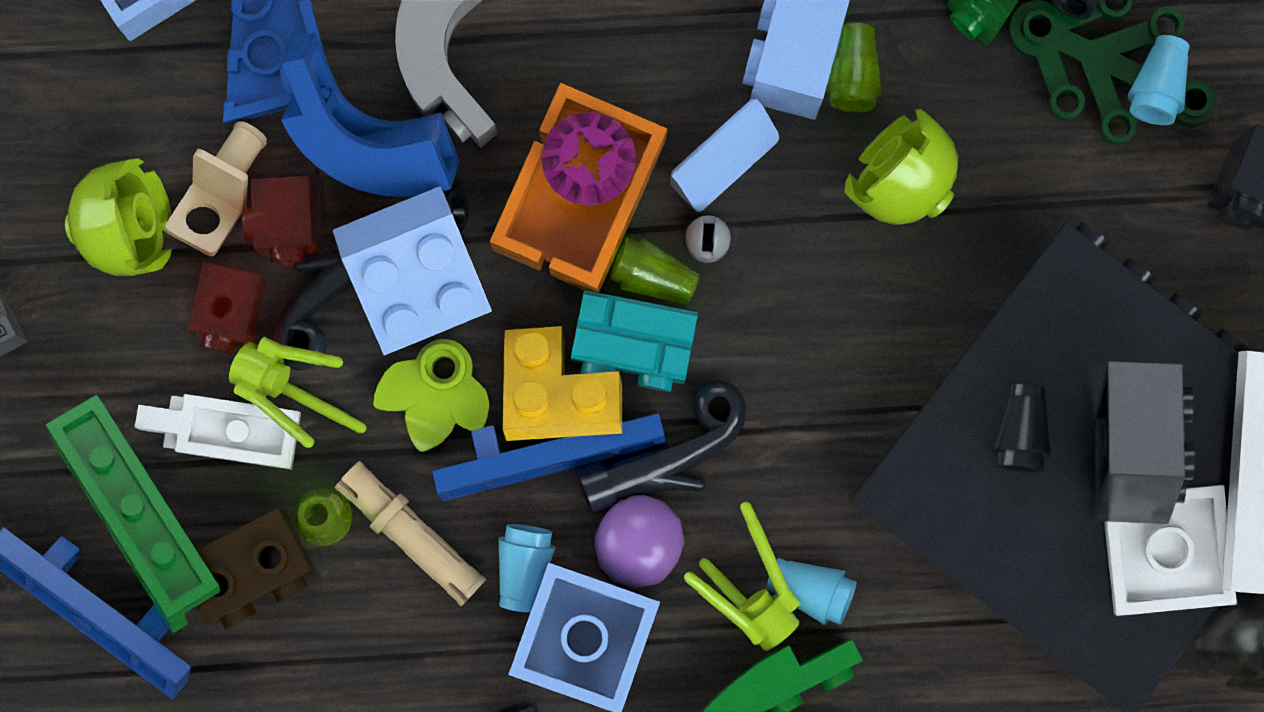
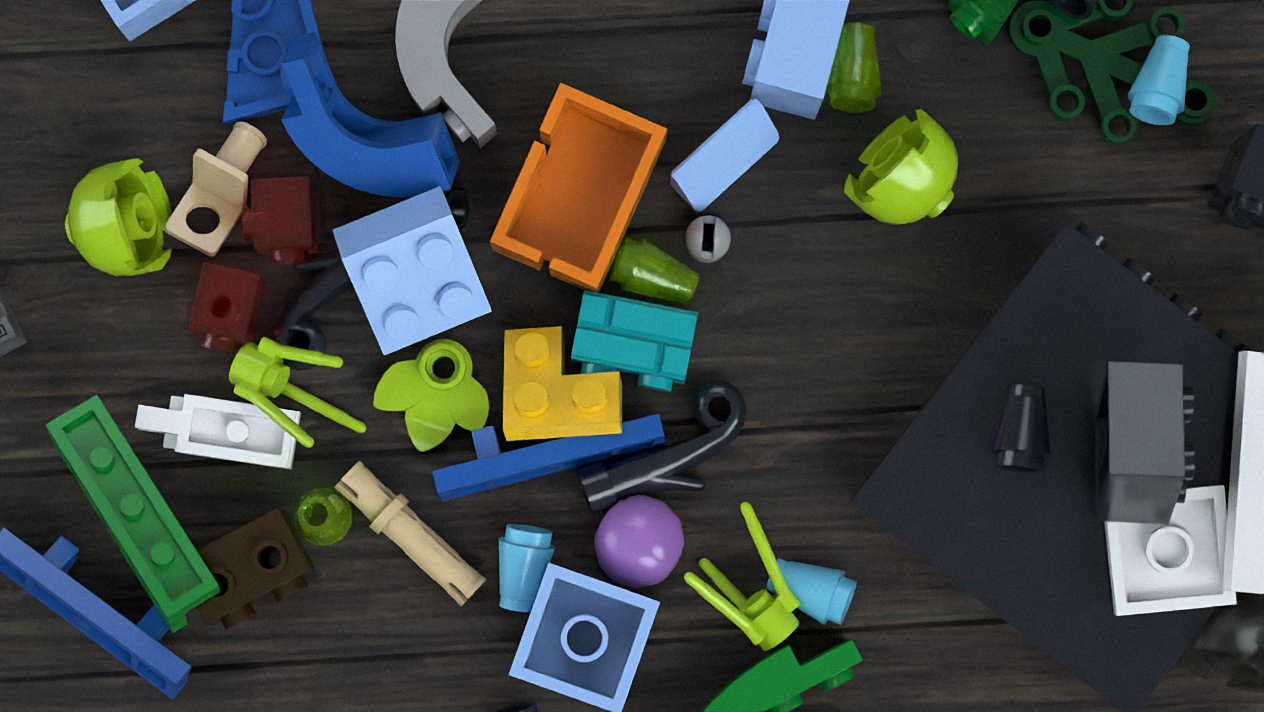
magenta gear [542,111,636,206] -> none

